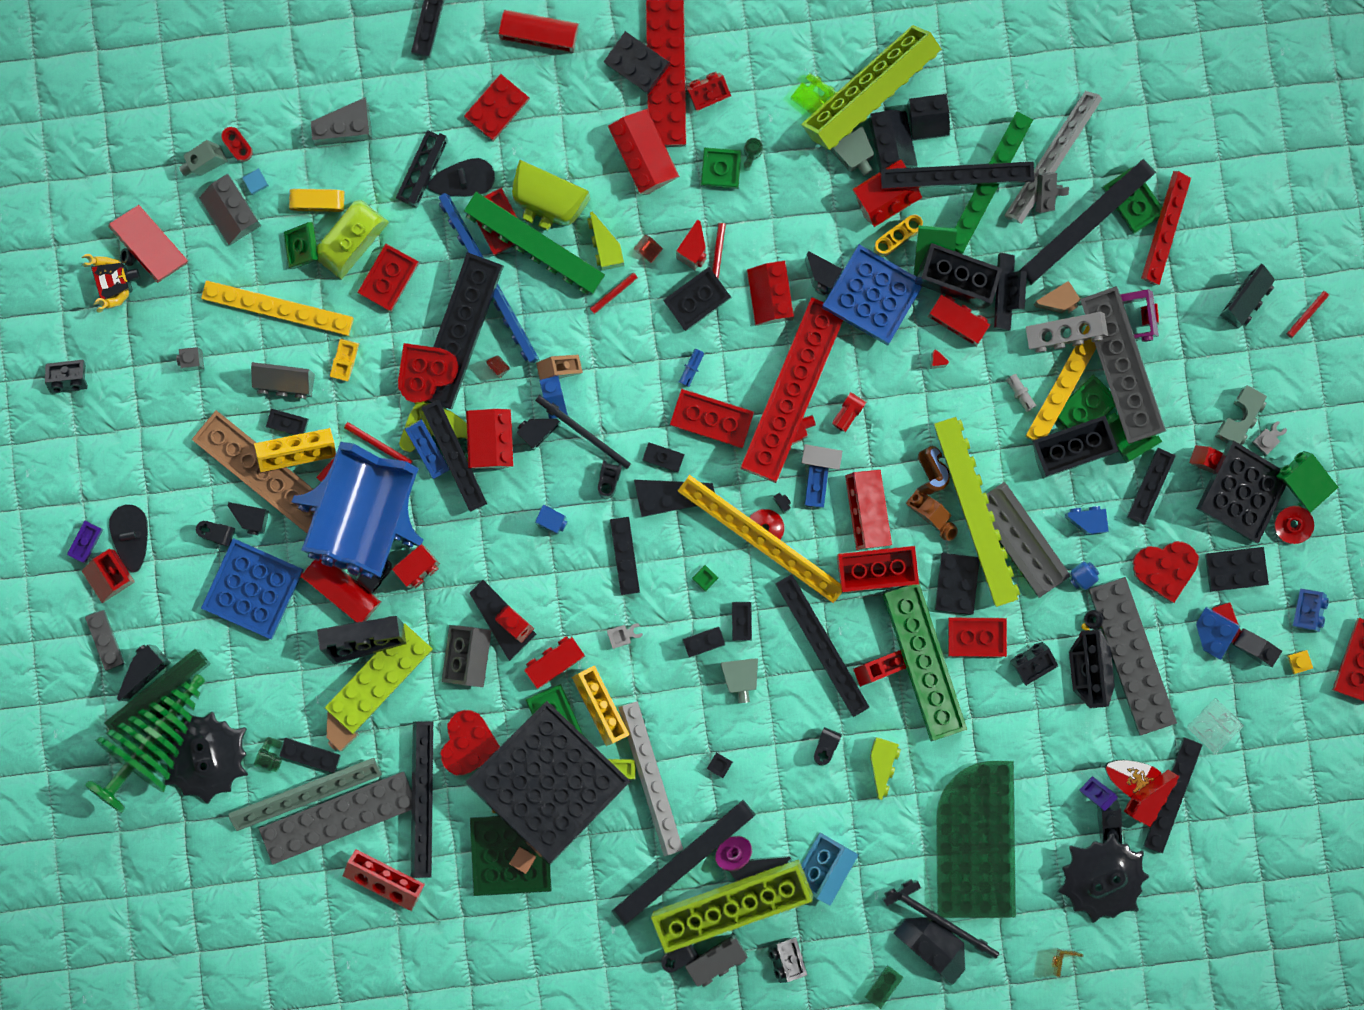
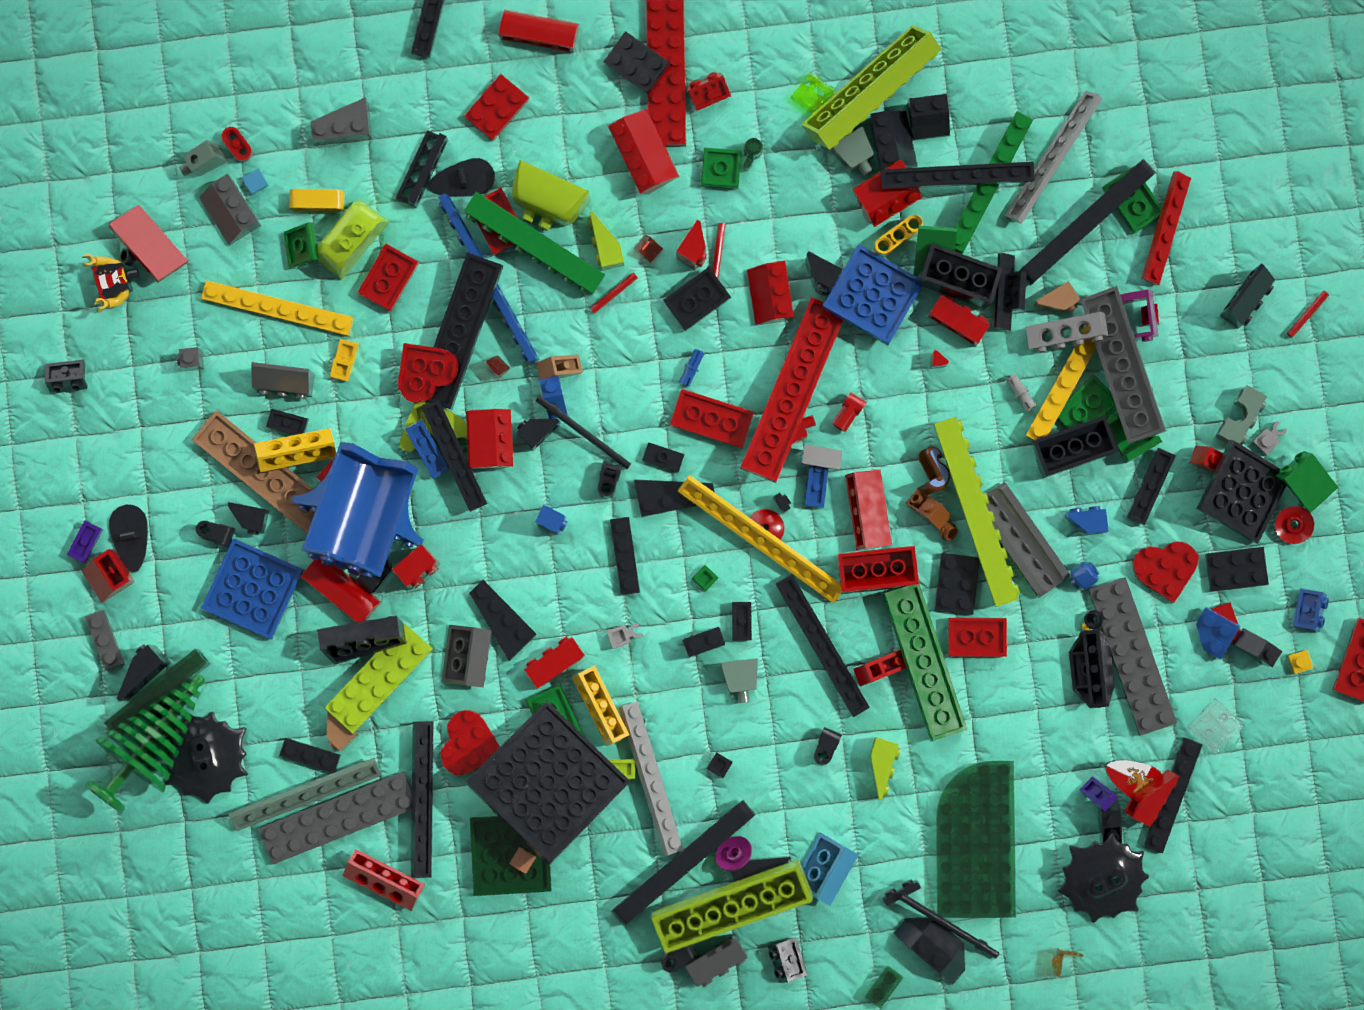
clear green piece [254,737,283,772] -> none
red bar [344,422,413,464] -> none
red torso [495,604,535,643] -> none
black bracket [1010,642,1058,686] -> none
dark grey plate [1036,172,1069,213] -> none

